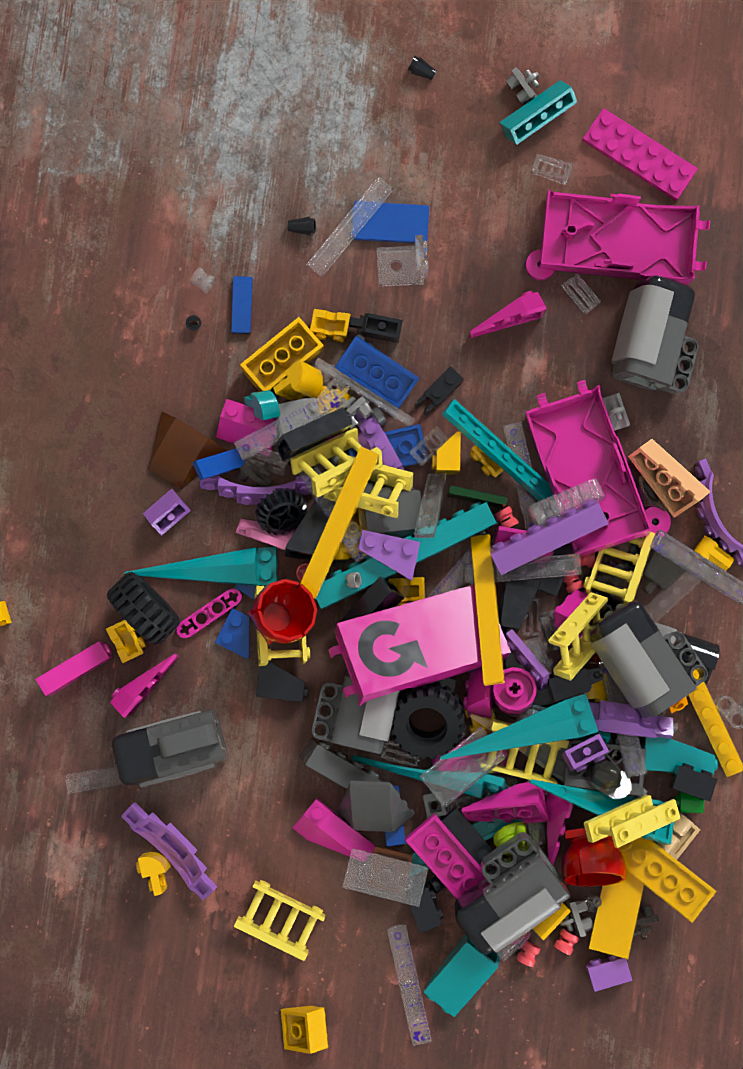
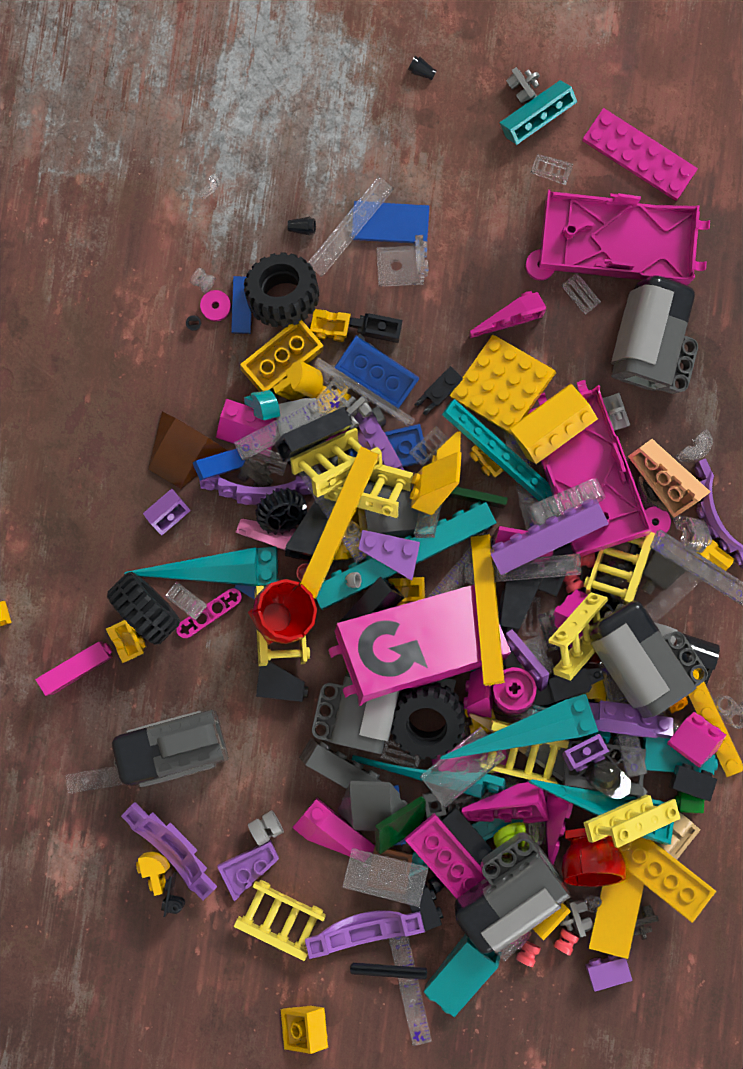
dark pink wedge [110,654,179,718] -> none
blue wing [215,608,250,659] -> none
coral wheel [493,506,519,528] -> none
none -> black hinge [161,871,185,917]
none -> clear slope [165,581,207,620]
none -> clear arm [198,173,222,199]
none -> dark pink piece [200,290,231,322]
none -> medium lavender wing [217,840,279,901]
none -> black tyre [244,252,320,328]
none -> light grey wheel [248,810,284,846]
none -> medium lavender piece [305,911,425,959]
none -> black axle [350,963,428,980]
none -> dark green tile [375,796,426,854]
none -> yellow slope [410,452,462,515]
none -> yellow plate [450,335,556,435]
none -> yellow slope [509,384,598,464]
none -> dark pink slope [667,712,726,768]
none -> clear cylinder [673,515,712,553]
none -> clear cylinder [675,428,713,463]

